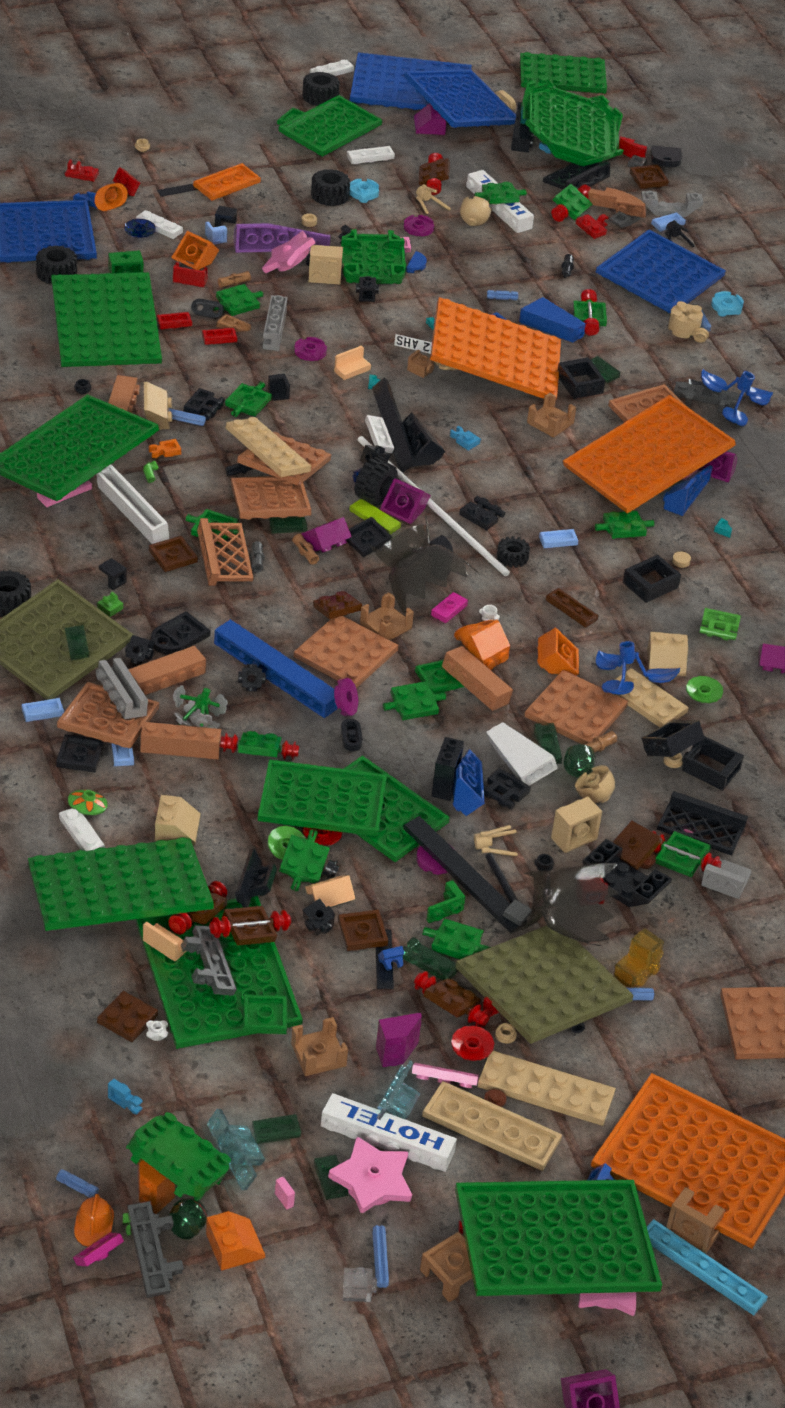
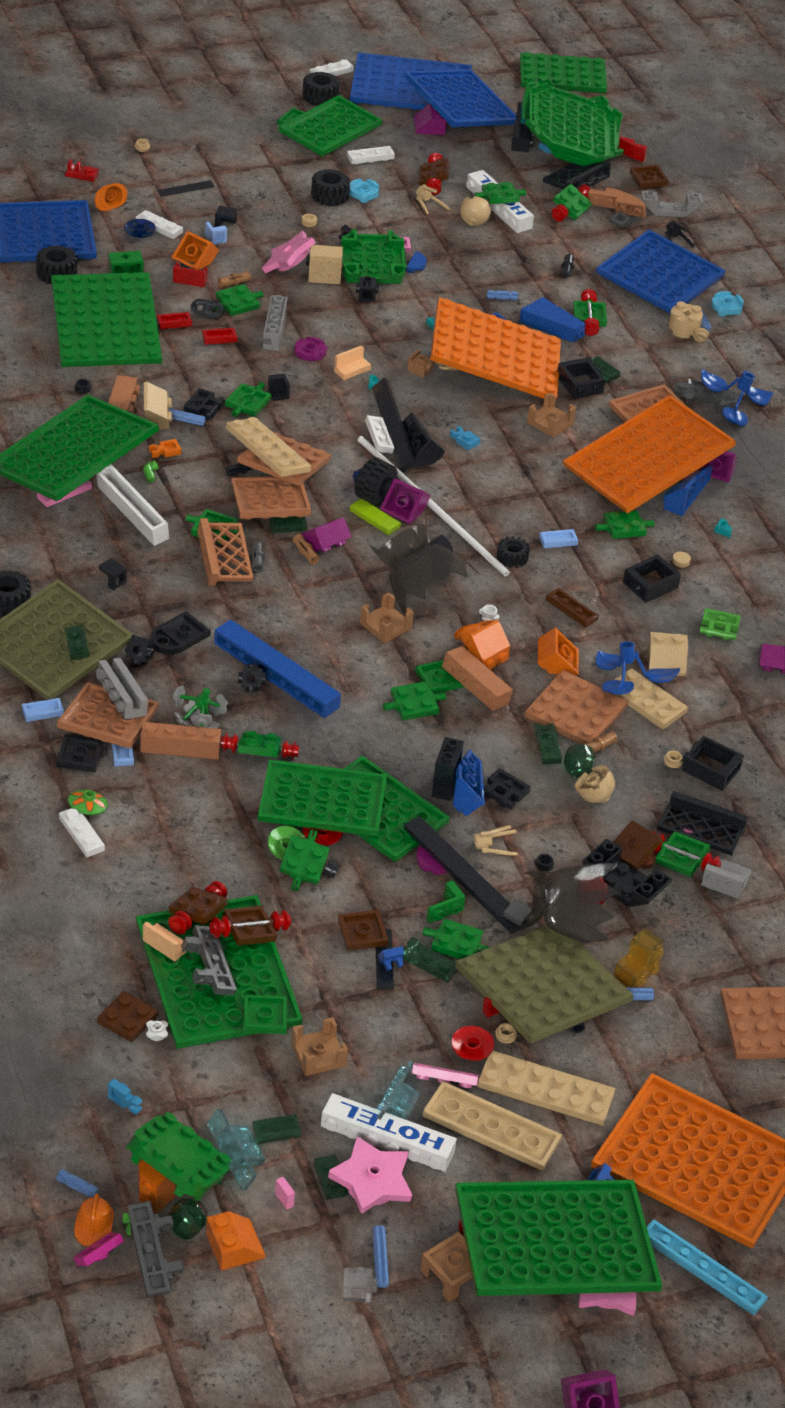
green plate [28,837,214,931] -> none
blue tile [73,192,98,209] -> none
bright green tile [97,592,123,617] -> none
red plate [112,167,140,196] -> none
nougat brick [128,646,206,695] -> none
reddish brown plate [149,536,198,572] -> none
tan slope [155,795,201,845] -> none
orange tile [193,163,261,201] -> none
medium nougat tile [217,314,251,332] -> none
medium lavender wedge [234,223,330,253] -> none
black bracket [235,848,277,908] -> none
nougat plate [294,616,398,688] -> none
black brick [303,898,335,936] -> none
light nougat panel [305,875,355,907] -> none
reddish brown plate [313,591,362,619] -> none
magenta tile [334,678,358,717] -> none
black plate [341,719,363,751] -> none
black plate [346,517,393,557] -> none
black brick [359,445,391,464] -> none
magenta slope [376,1013,422,1067] -> none
white sticker [394,334,432,354] -> none
magenta tile [404,215,434,237] -> none
reddish brown plate [414,971,490,1027] -> none
dark pink plate [431,592,468,623] -> none
black plate [459,496,506,531] -> none
copper plate [484,1089,506,1107] -> none
black bar [485,853,519,903] -> none
white slope [486,722,558,786] -> none
tan plate [495,90,516,111] -> none
tan brick [551,797,602,853] -> none
red plate [576,214,608,239] -> none
dark grey tile [628,155,647,167] -> none
black window [641,719,705,757] -> none
black tile [651,145,682,167] -> none
light blue tile [651,212,686,232] -> none
medium nougat panel [666,1187,725,1254] -> none
bright green dish [686,676,723,703] -> none

